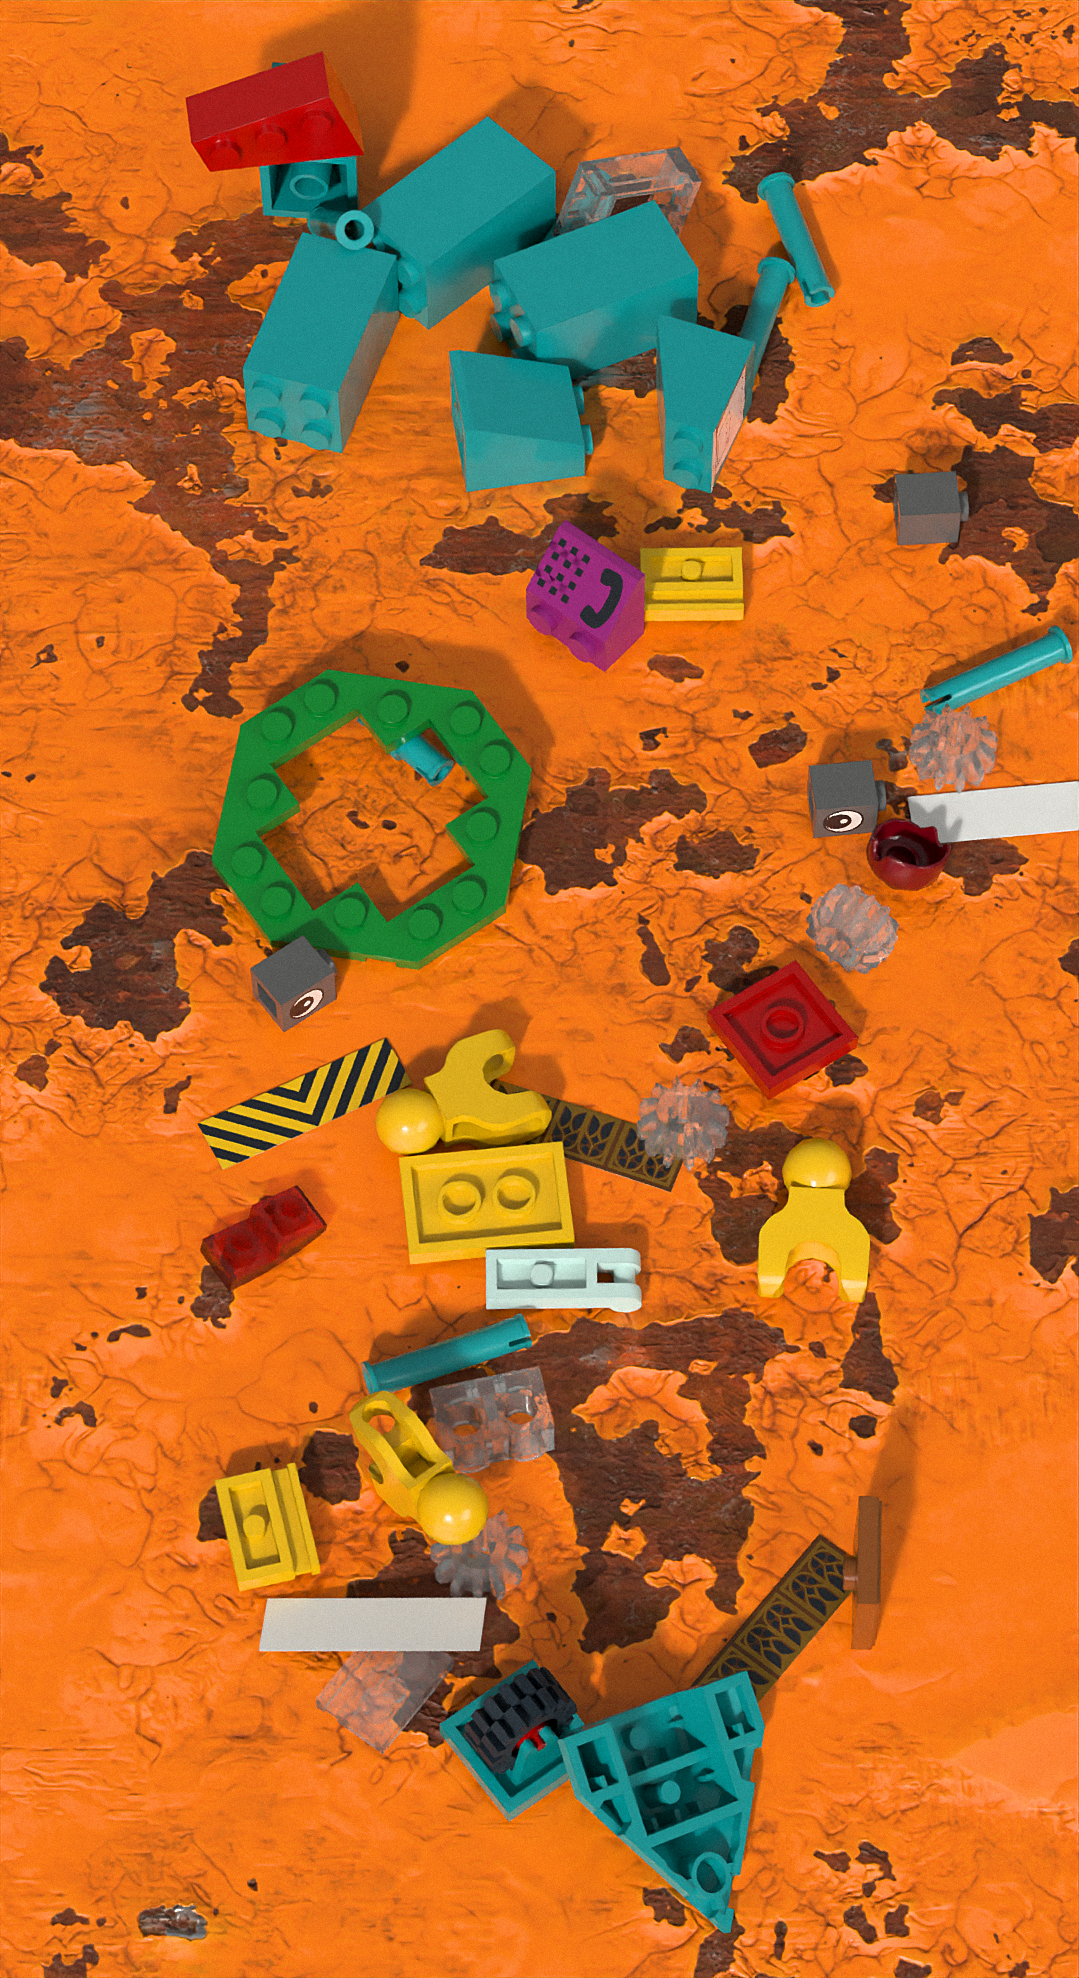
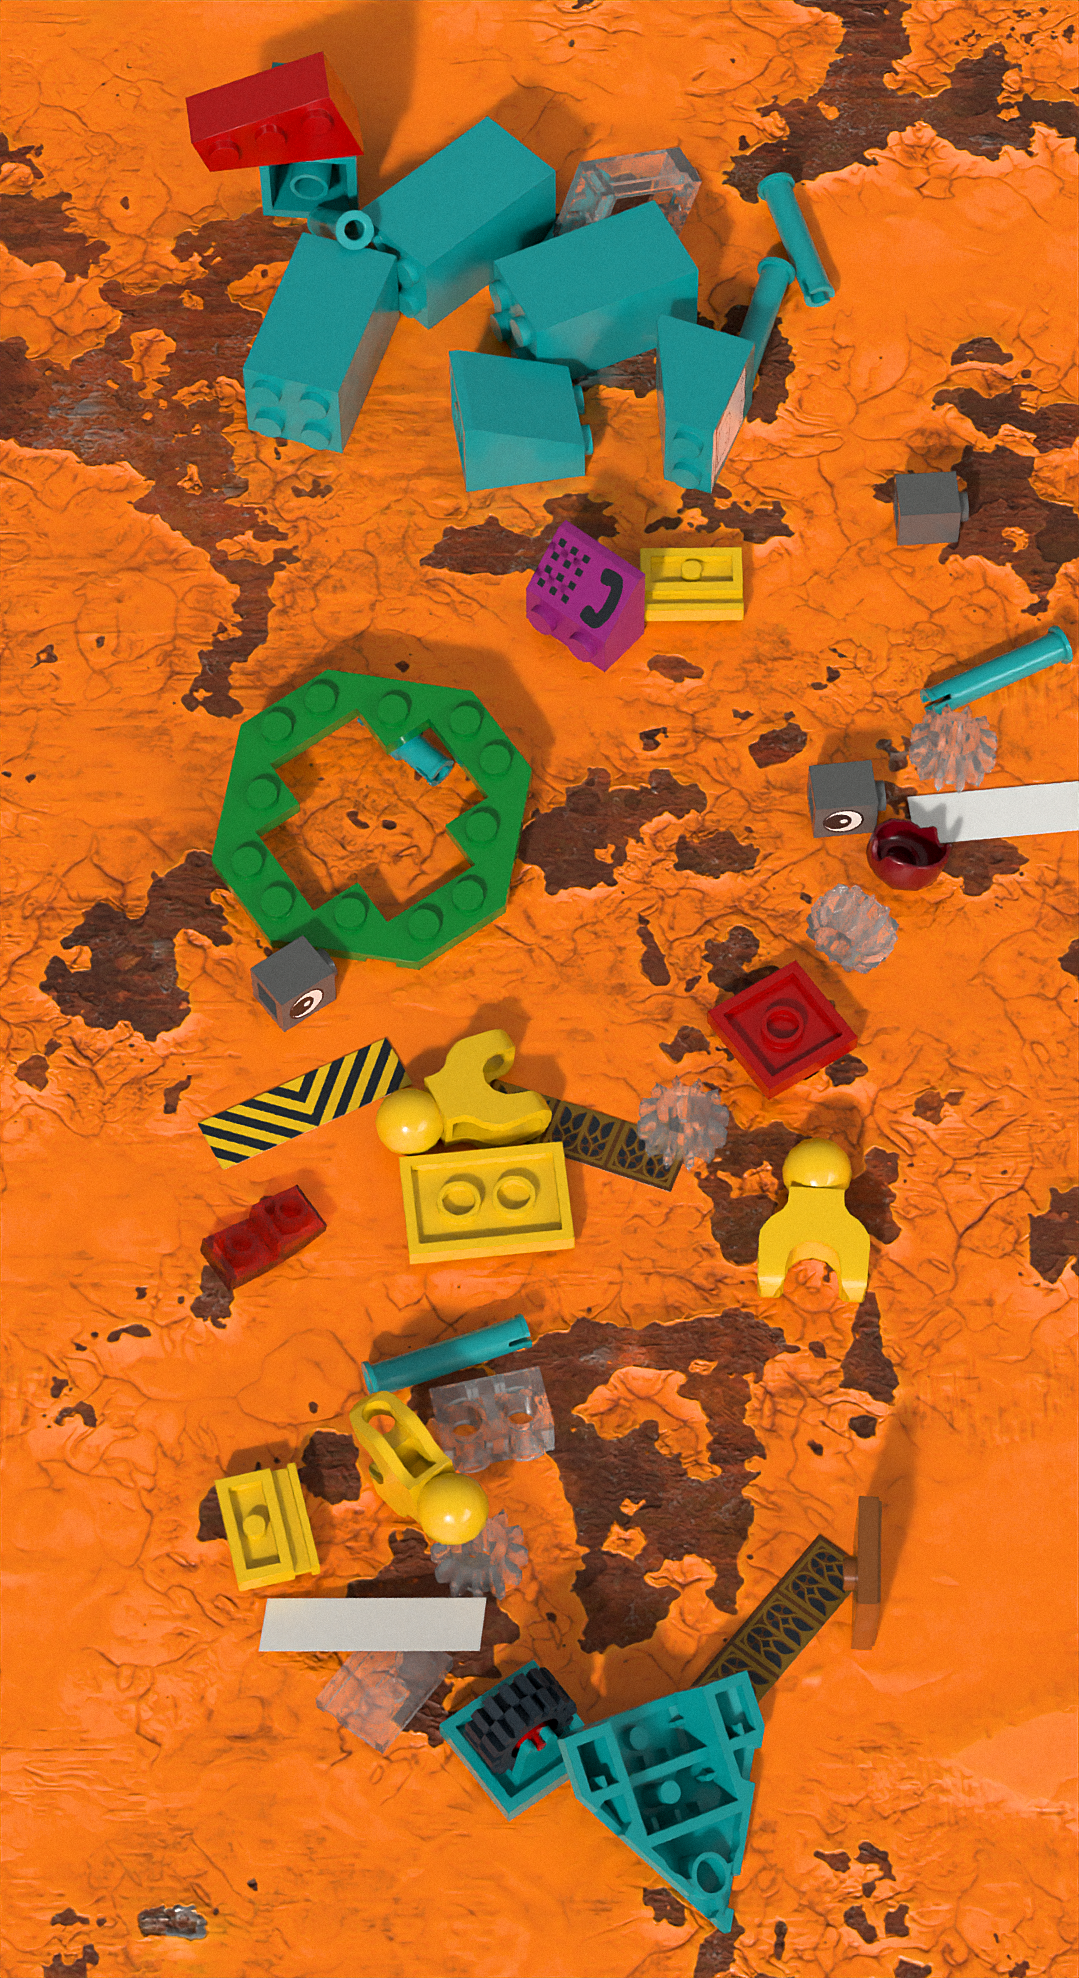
light aqua plate [486,1248,642,1313] -> none

